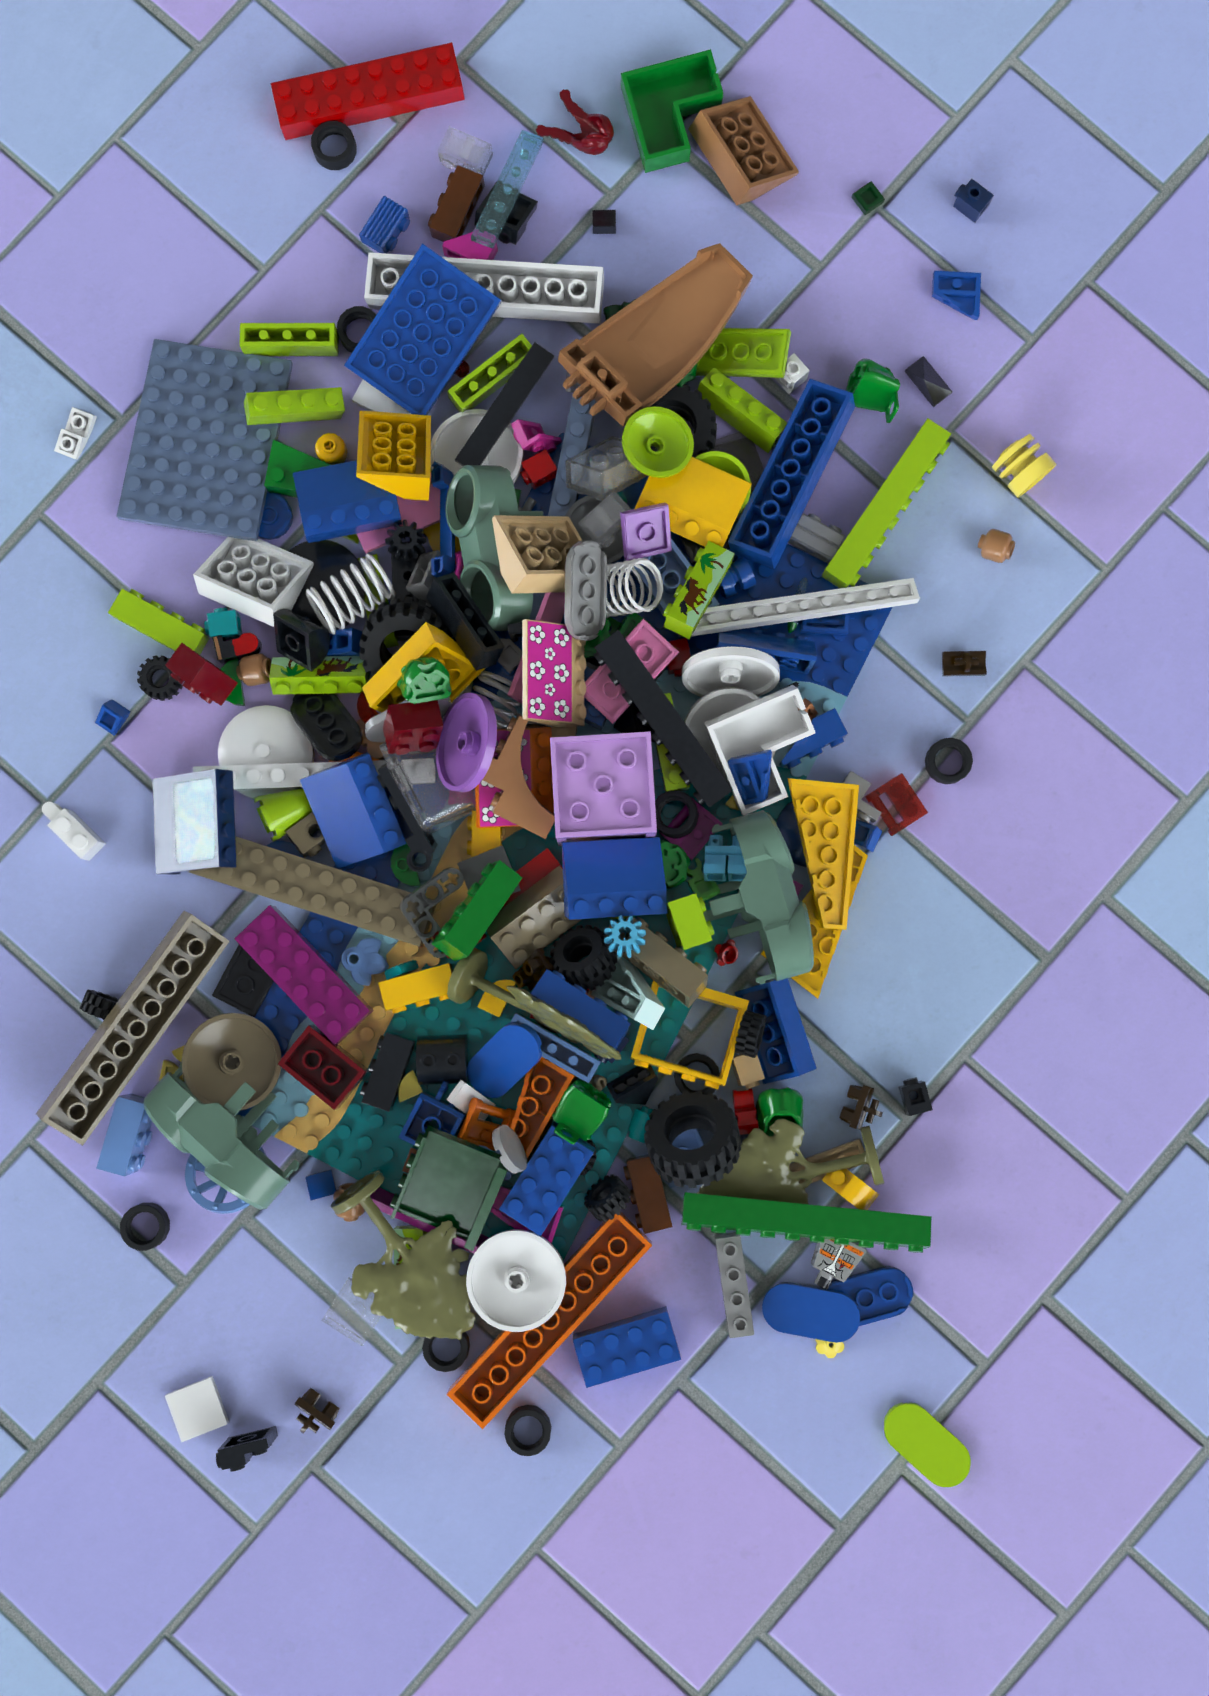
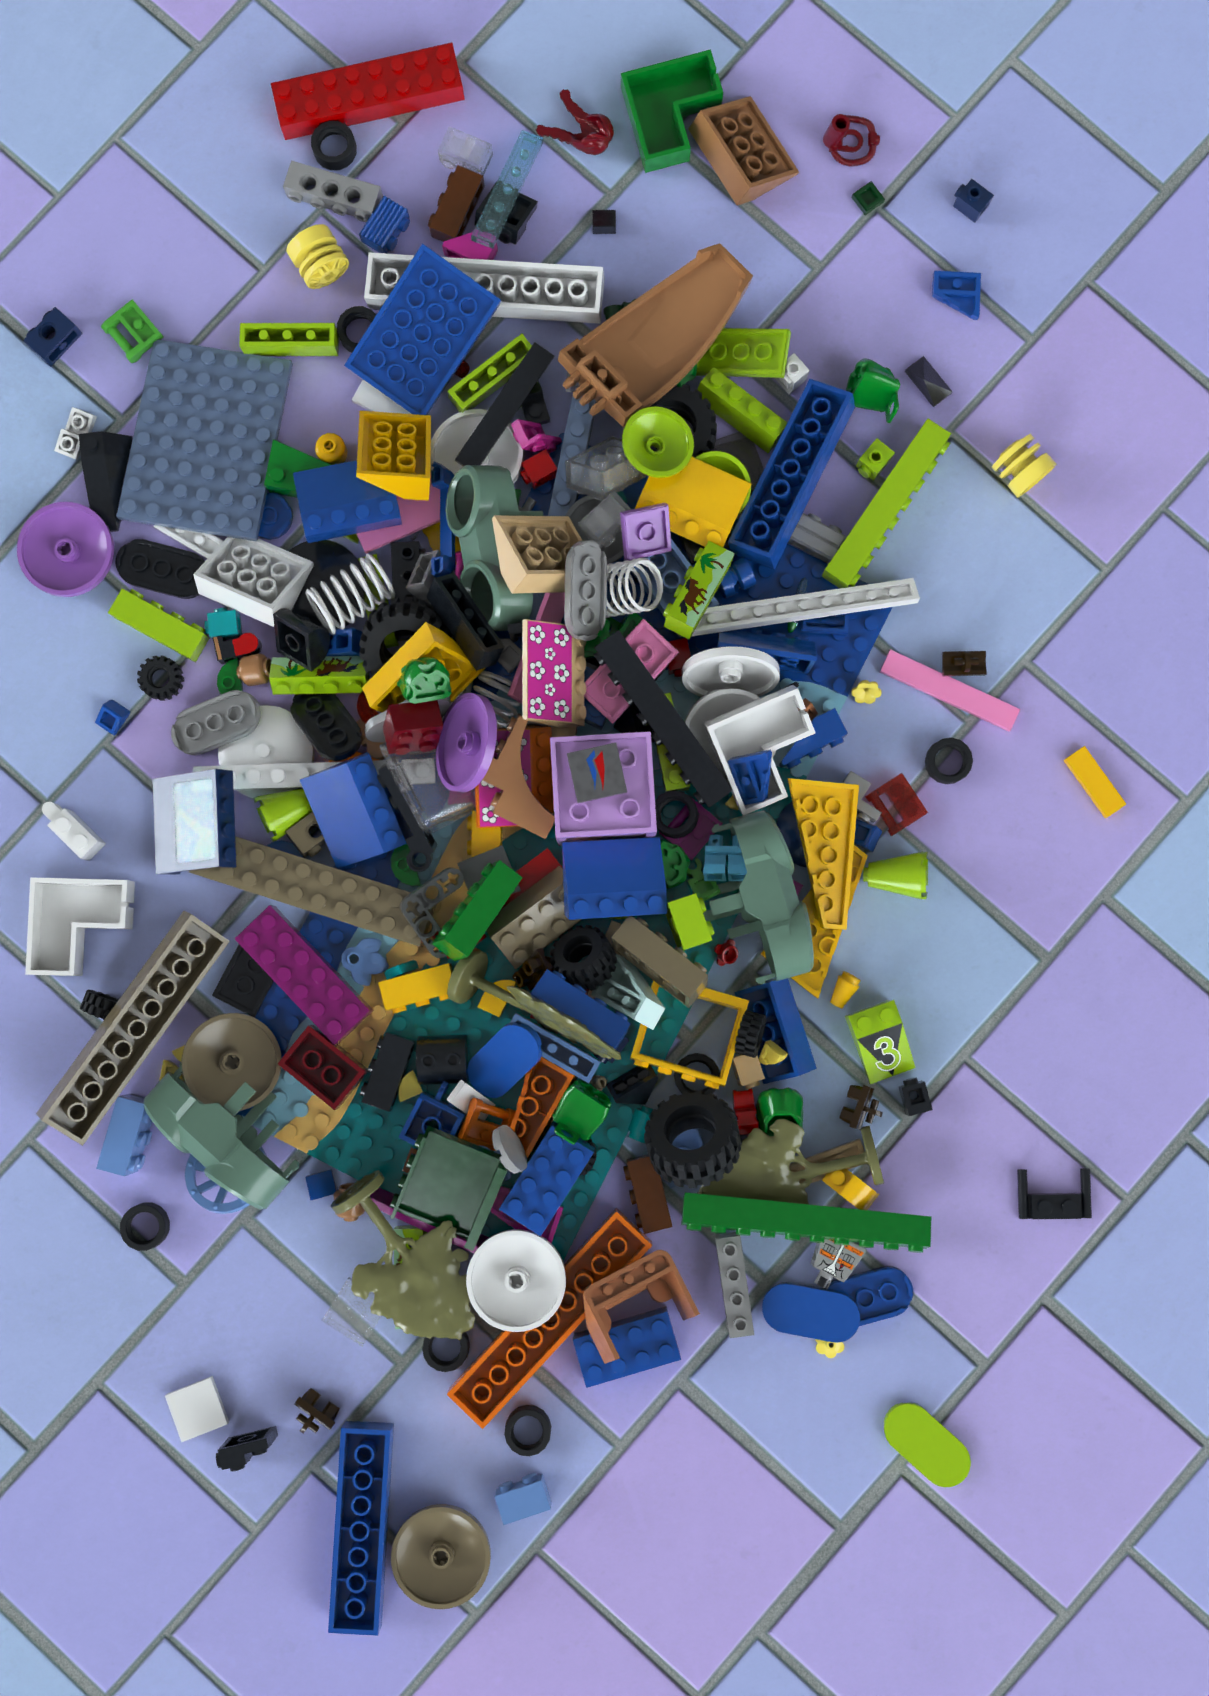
dark red brick [165,643,238,706] -> none
lime brick [244,387,345,425] -> none
black gear [385,520,426,562] -> none
black tyre [584,1174,631,1222] -> none
medium azure gear [604,915,646,958] -> none
medium nougat head [978,529,1015,563] -> none
none -> medium lavender dish [17,502,114,597]
none -> dark blue brick [23,307,83,367]
none -> white piece [25,877,135,976]
none -> black wedge [78,431,133,532]
none -> bright green plate [101,299,164,363]
none -> black tile [115,539,205,599]
none -> white tile [153,525,223,559]
none -> light grey tile [171,690,261,756]
none -> light grey brick [283,160,383,222]
none -> light yellow wheel [286,224,349,289]
none -> blue brick [328,1421,394,1636]
none -> dark tan dish [391,1504,491,1609]
none -> medium blue brick [494,1473,552,1525]
none -> black slope [521,381,550,425]
none -> flat silver tile [567,743,627,803]
none -> nougat windscreen [583,1250,700,1364]
none -> light yellow tile [759,1040,788,1065]
none -> dark red piece [823,114,880,167]
none -> yellow cone [830,971,861,1009]
none -> lime slope [845,1000,915,1084]
none -> light yellow plant [851,680,882,704]
none -> lime brick [856,438,895,481]
none -> lime cone [863,851,928,900]
none -> bright pink tile [880,649,1020,732]
none -> black plate [1017,1168,1092,1219]
none -> yellow tile [1063,746,1126,818]

